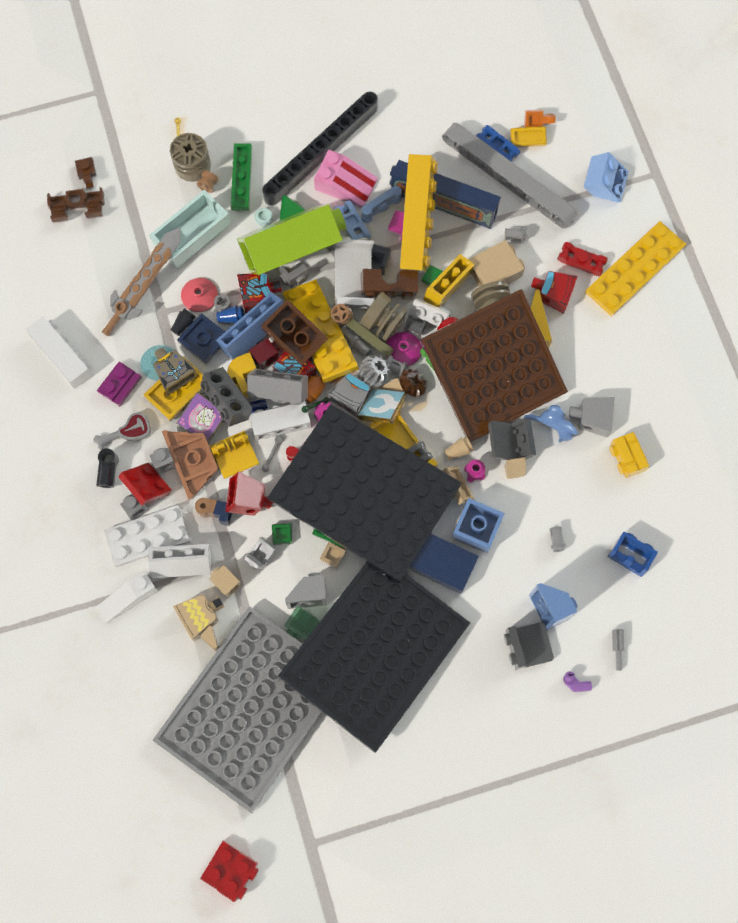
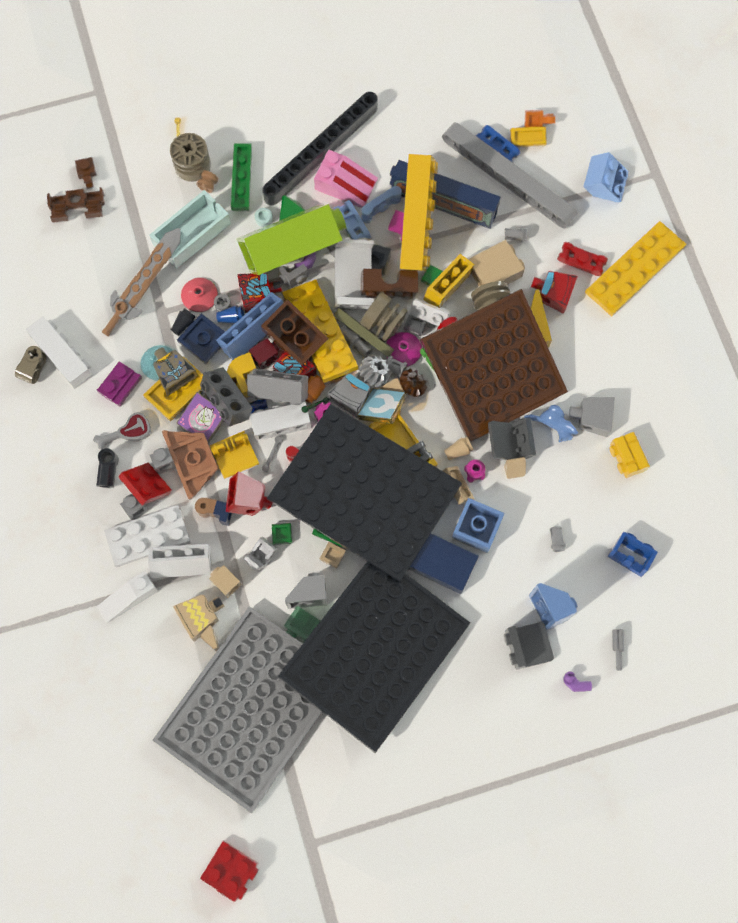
medium nougat wheel [331,304,353,324] -> none
none -> dark tan piece [15,346,47,384]
none -> medium lavender arm [294,252,316,269]

